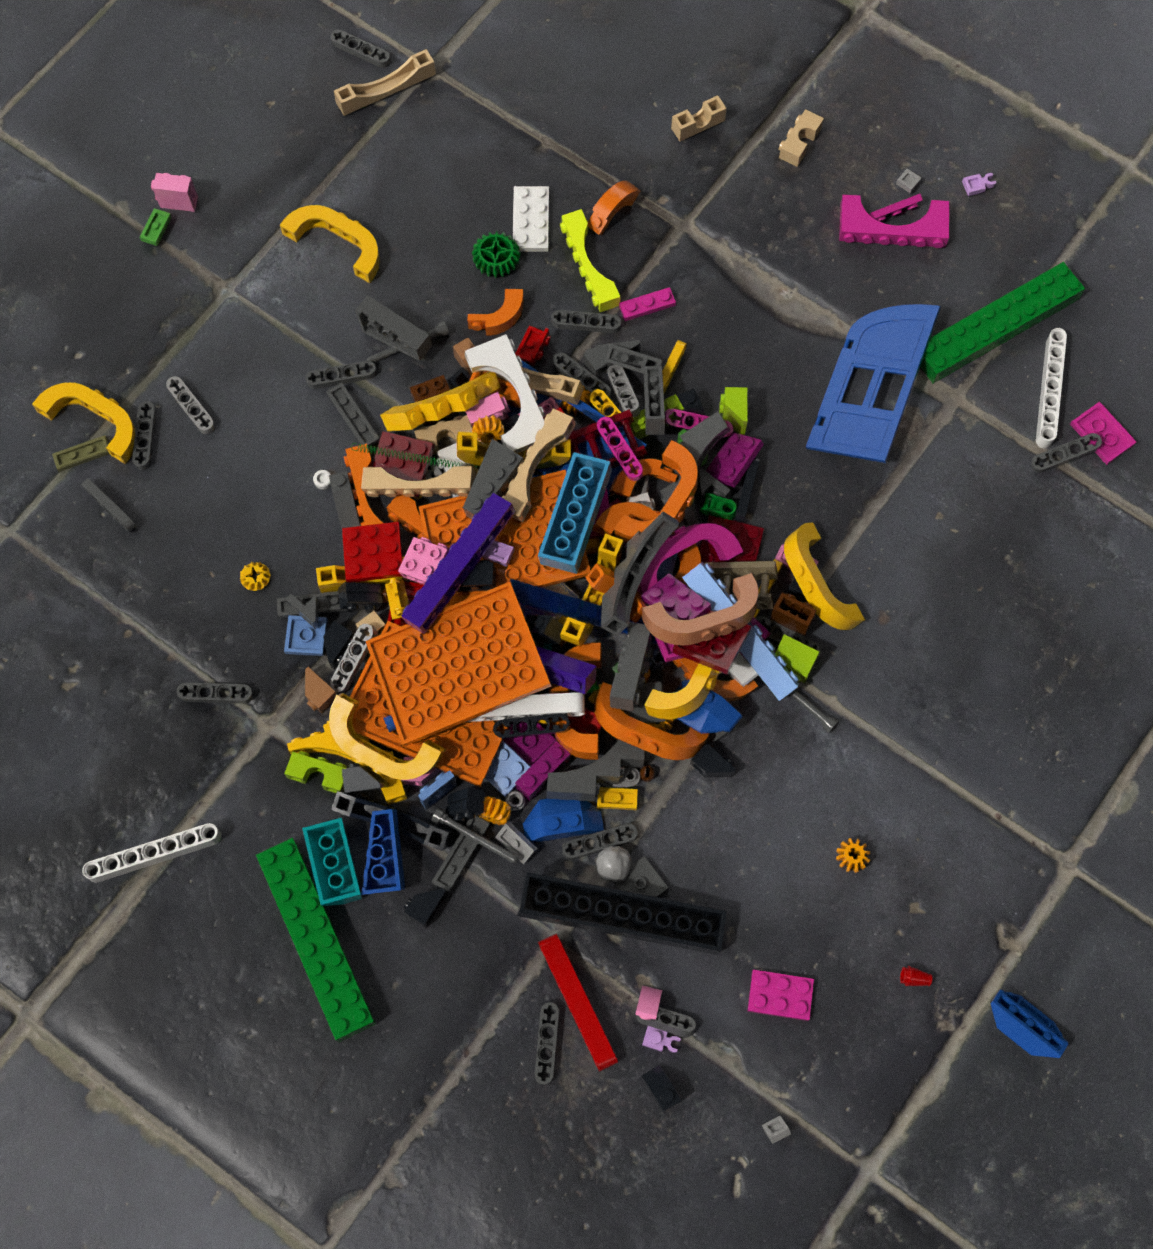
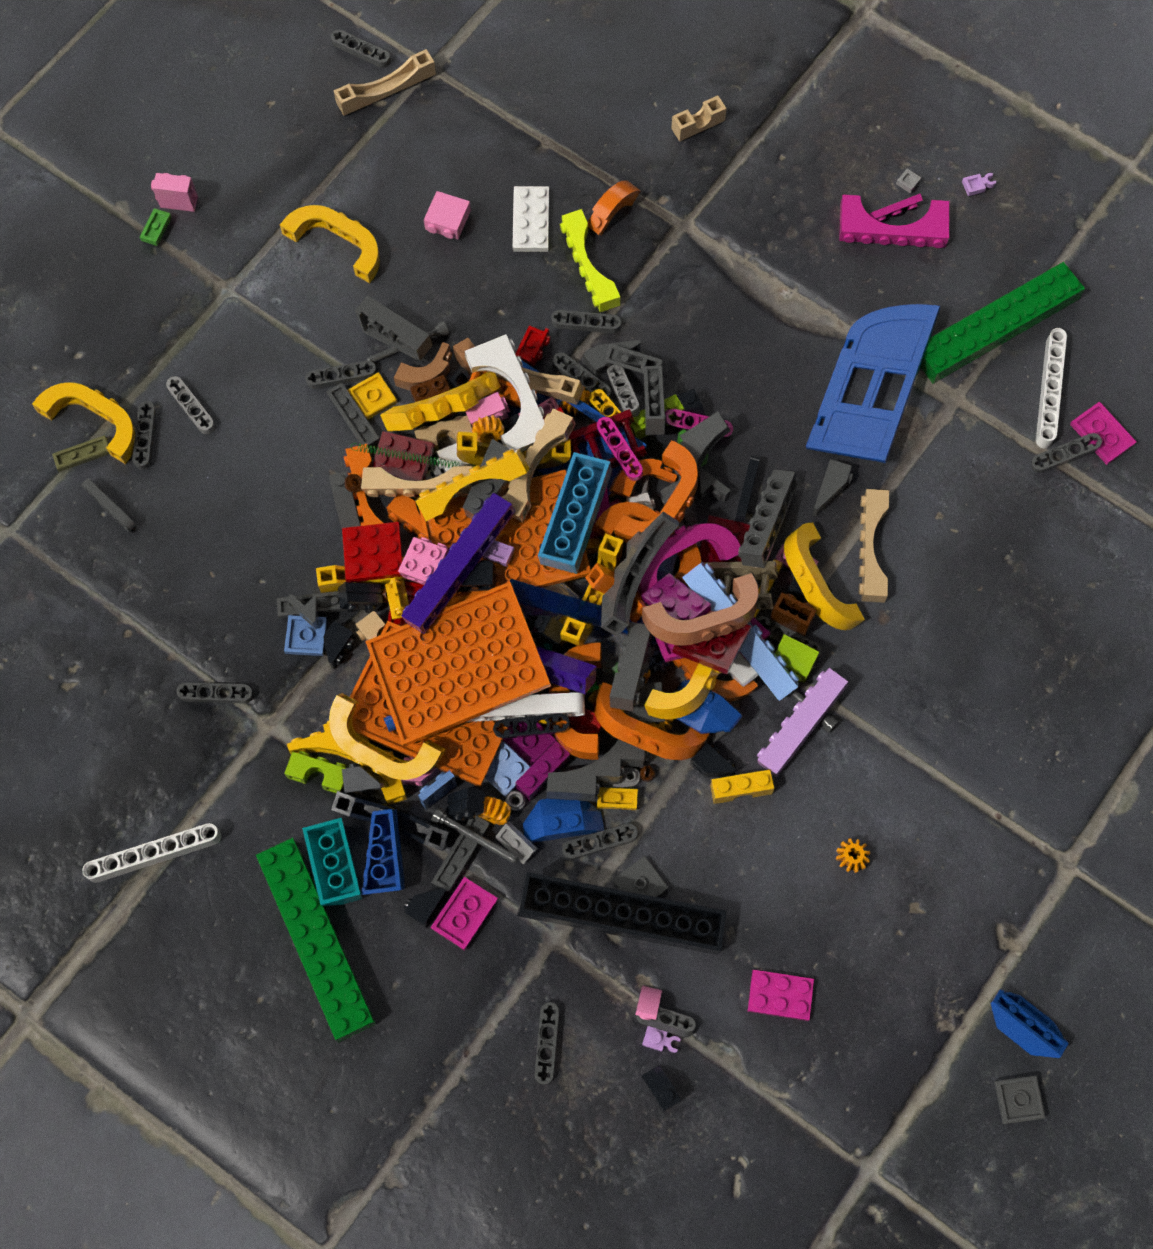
yellow gear [240,561,270,591] -> none
medium nougat slope [305,667,337,713] -> none
white tile [313,470,331,490] -> none
light grey beam [330,624,377,693] -> none
orange arch [467,289,524,336] -> none
green gear [472,231,520,278] -> none
red beam [538,934,618,1072] -> none
light grey hair [596,846,632,883] -> none
dark pink plate [619,287,676,321] -> none
yellow beam [662,340,687,393] -> none
green piece [699,493,736,521] -> none
magenta plate [706,432,764,488] -> none
lime slope [719,387,748,435] -> none
light grey plate [762,1116,791,1144] -> none
tan arch [778,109,824,167] -> none
red cone [900,966,932,986] -> none
none -> reddish brown plate [345,474,362,493]
none -> yellow tile [347,372,398,420]
none -> medium nougat arch [394,342,452,390]
none -> yellow arch [416,448,530,521]
none -> bright pink brick [424,191,471,240]
none -> dark pink plate [430,877,498,951]
none -> yellow arch [710,770,774,804]
none -> dark grey brick [738,469,797,568]
none -> lavender brick [757,668,848,778]
none -> dark grey slope [812,459,853,516]
none -> tan arch [859,489,889,603]
none -> dark grey plate [994,1076,1046,1124]

